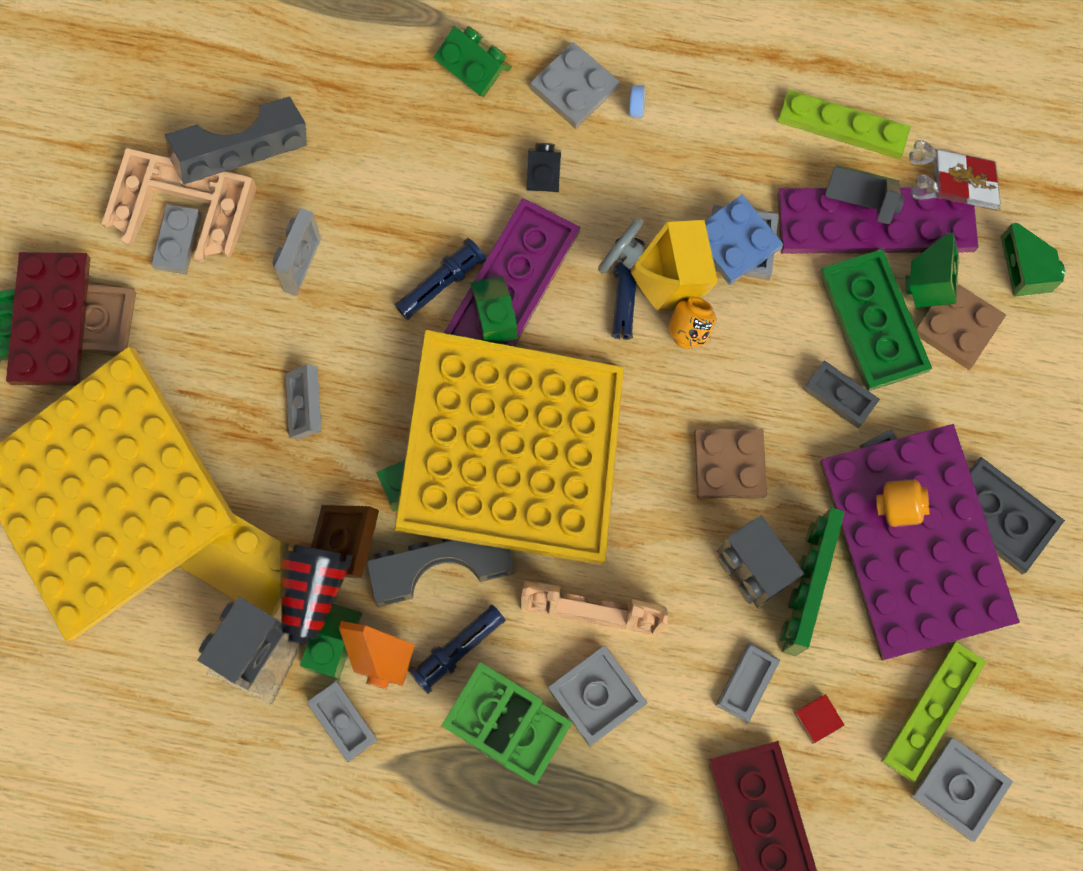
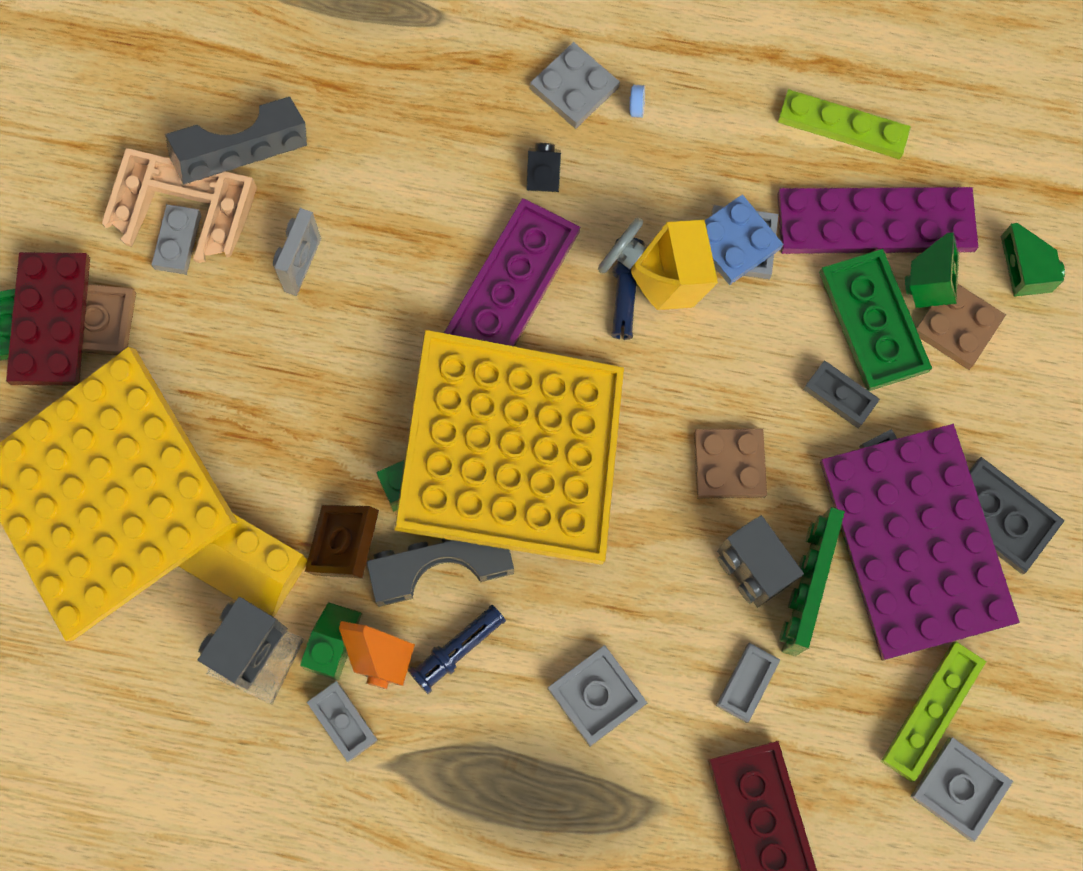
black cone [280,542,353,645] -> none
light grey plate [286,364,321,440] -> none
dark blue pin [394,238,486,320] -> none
green bracket [433,26,512,97] -> none
bright green bracket [441,662,573,786] -> none
green slope [470,276,517,344] -> none
light nougat wedge [521,580,668,636] -> none
light orange head [668,297,717,349] -> none
red tile [794,694,845,744] -> none
dark grey bracket [826,165,904,224] -> none
light orange head [877,479,930,526] -> none
flag [909,140,1001,210] -> none

